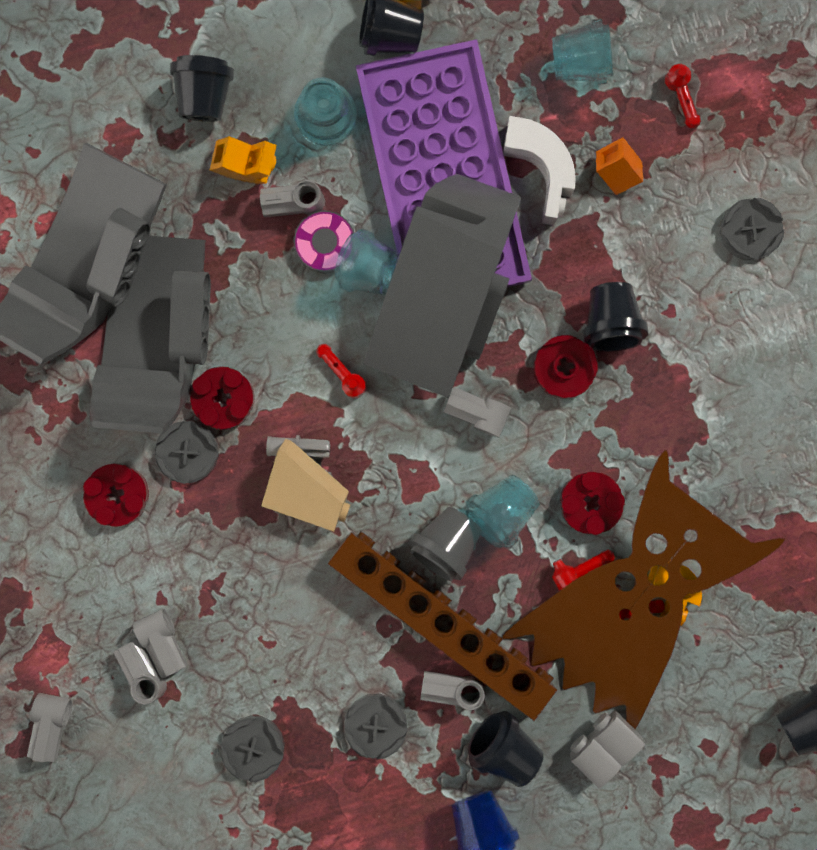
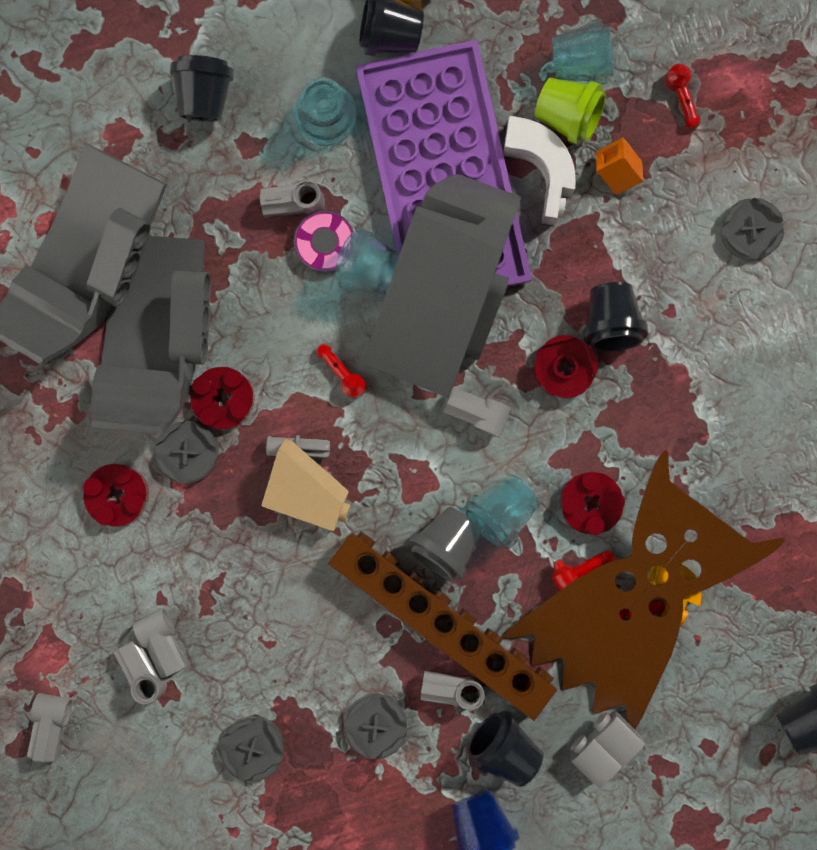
light orange brick [209,136,277,184] -> none
none -> lime piece [535,78,606,146]

